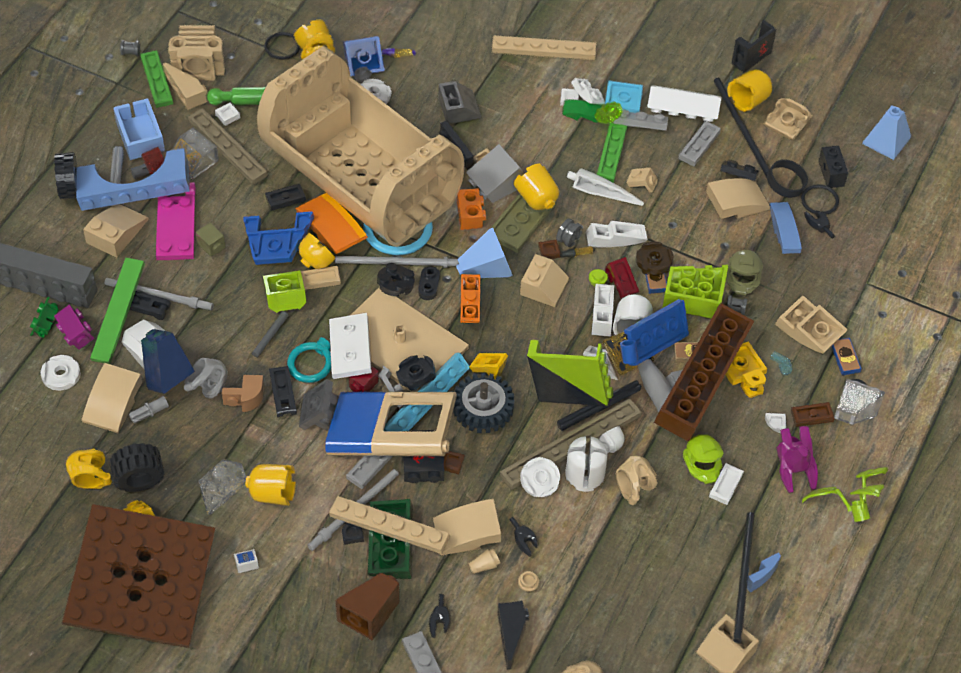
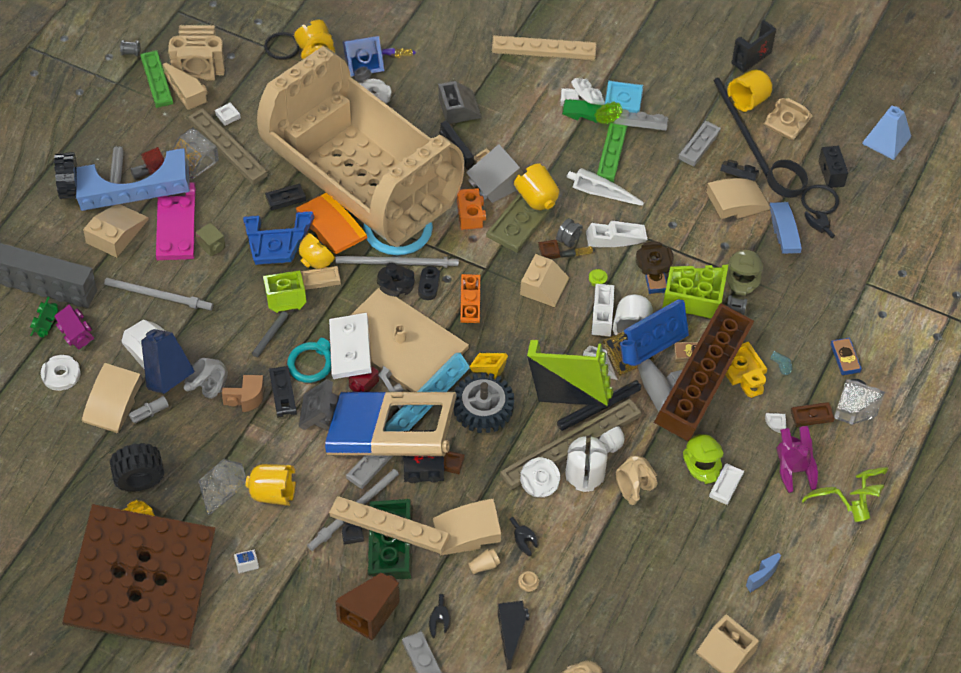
yellow helmet [66,449,112,489] -> none
bright green tile [90,258,145,364] -> none
light blue piece [113,99,165,160] -> none
black plate [129,291,171,320] -> none
bright green piece [207,87,266,105] -> none
black plate [396,355,436,391] -> none
light blue slope [456,228,513,278] -> none
dark red plate [605,257,640,299] -> none
tan bracket [627,167,658,193] -> none
white slope [648,85,721,122] -> none
black piece [733,512,755,643] -> none
tan slope [775,296,848,354] -> none

